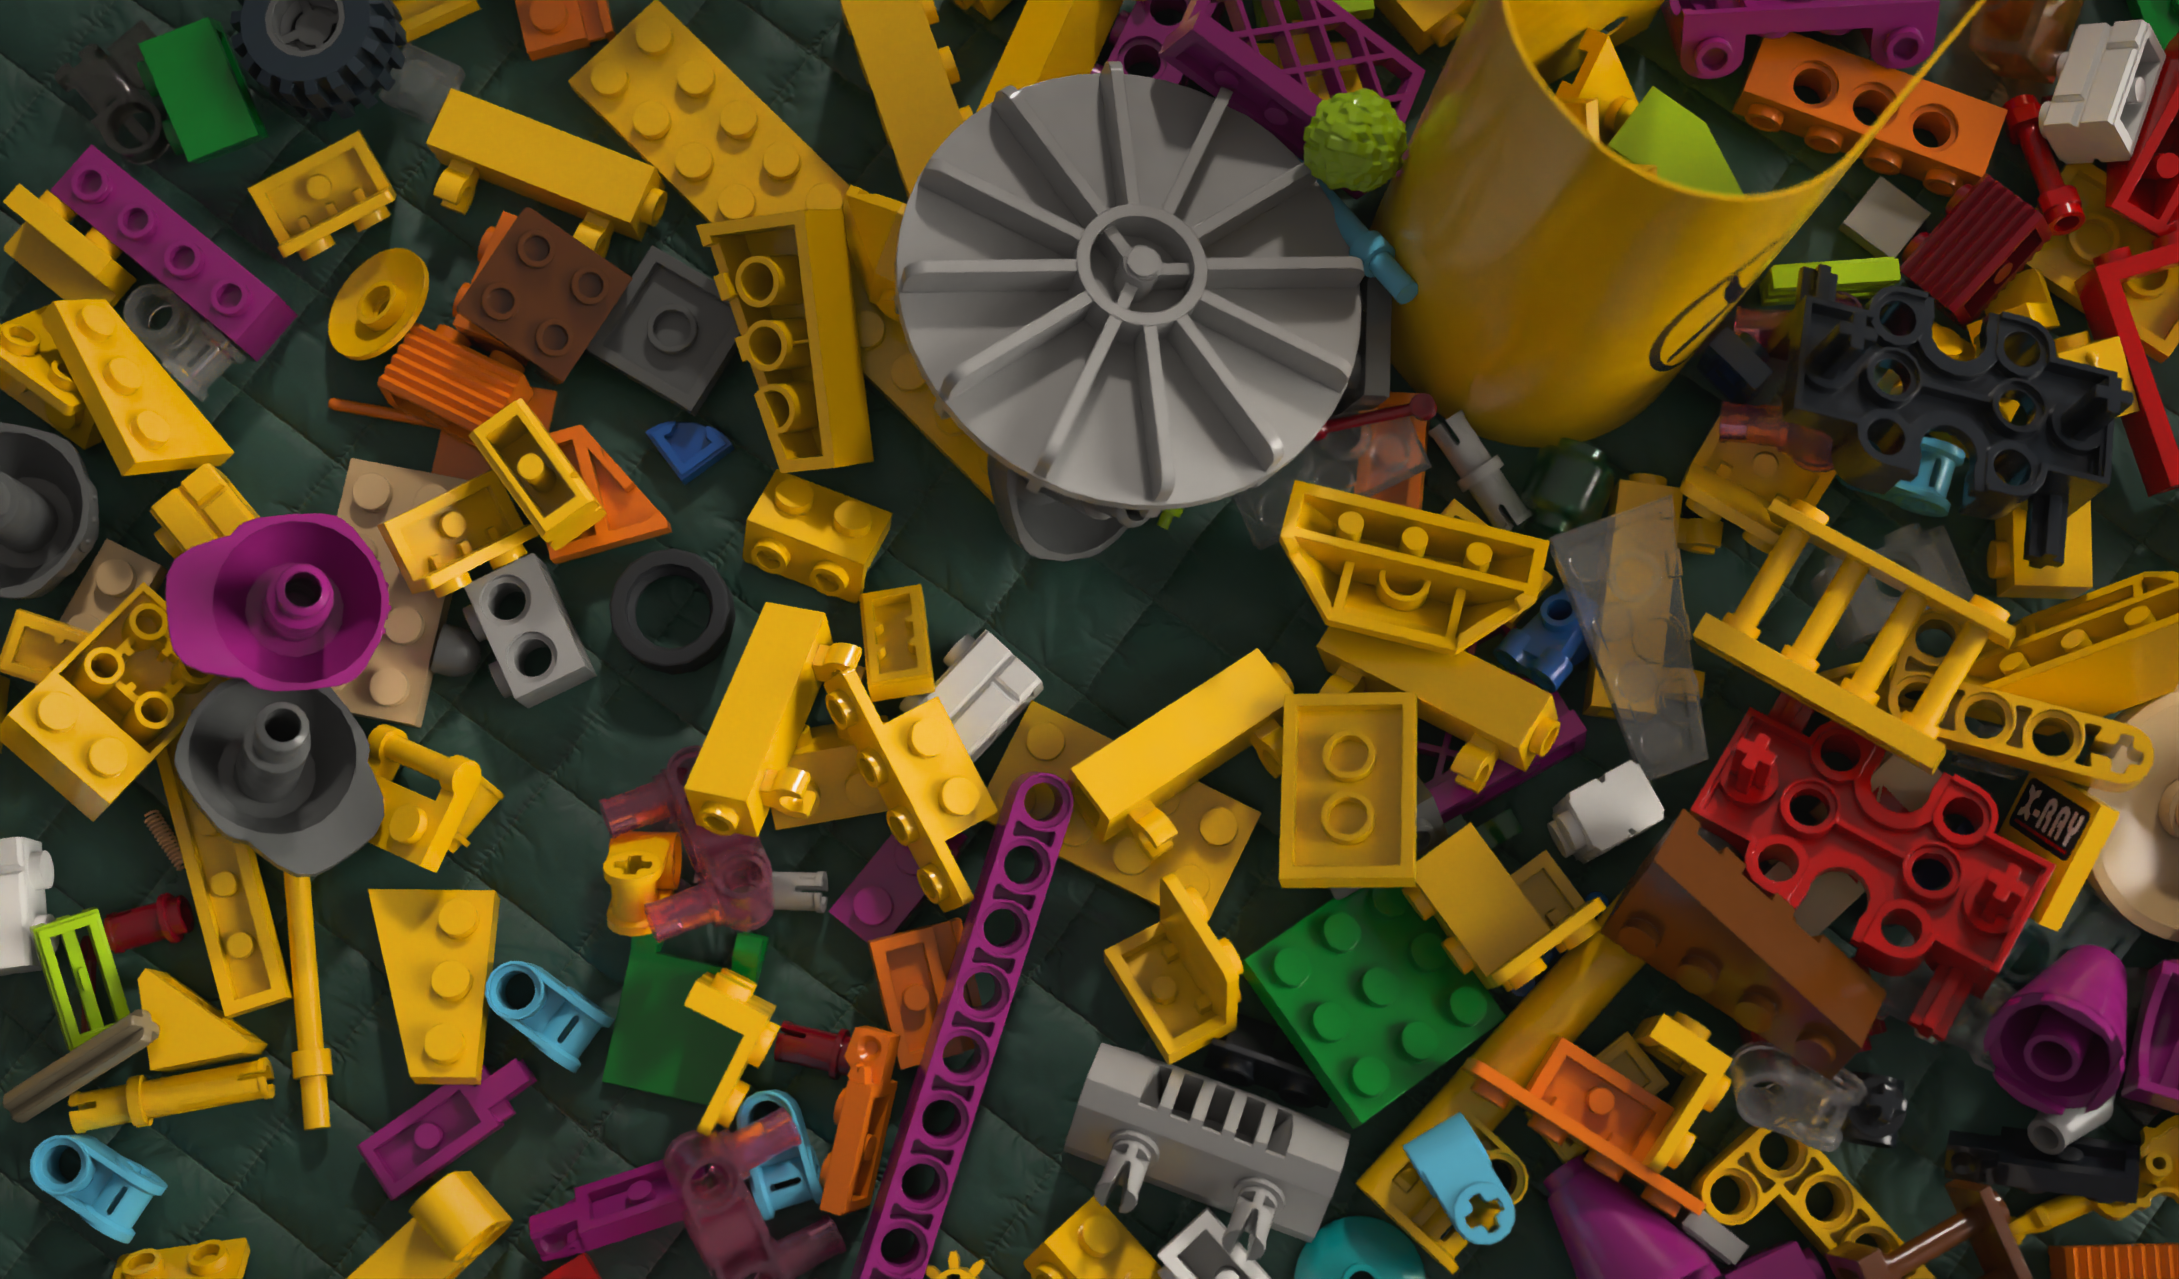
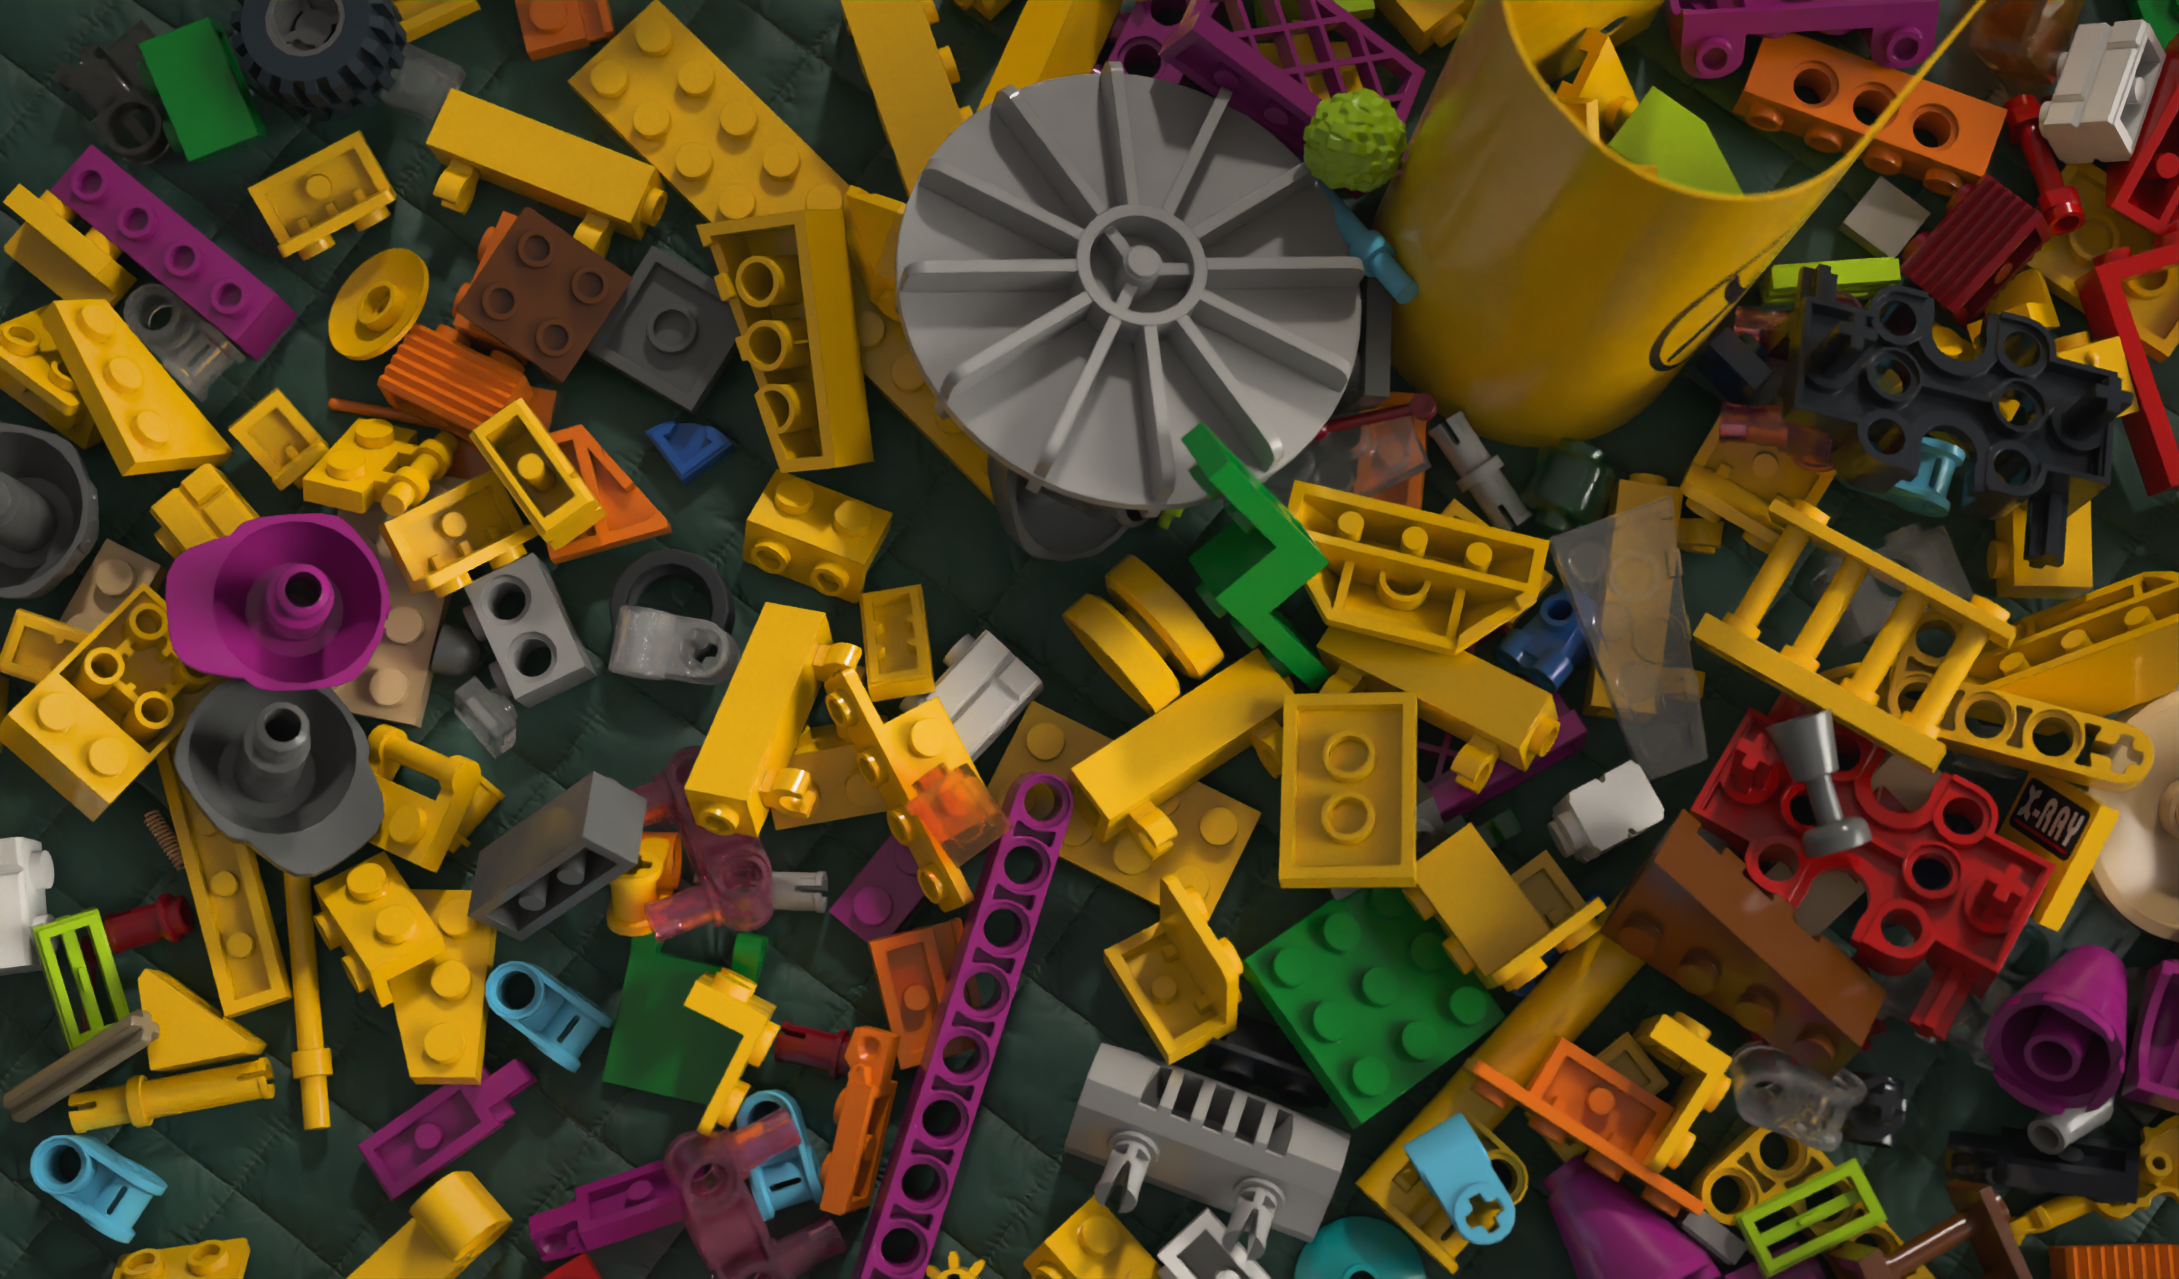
none -> yellow bracket [228,387,330,491]
none -> yellow plate [302,418,458,516]
none -> yellow bracket [313,851,446,1008]
none -> clear plate [455,676,518,759]
none -> dark grey brick [467,771,647,942]
none -> clear piece [608,605,740,686]
none -> clear orange bracket [904,762,1014,868]
none -> yellow wheel [1062,554,1224,716]
none -> green bracket [1181,421,1332,691]
none -> lime tile [1732,1158,1888,1279]
none -> dark grey piece [1765,709,1873,858]

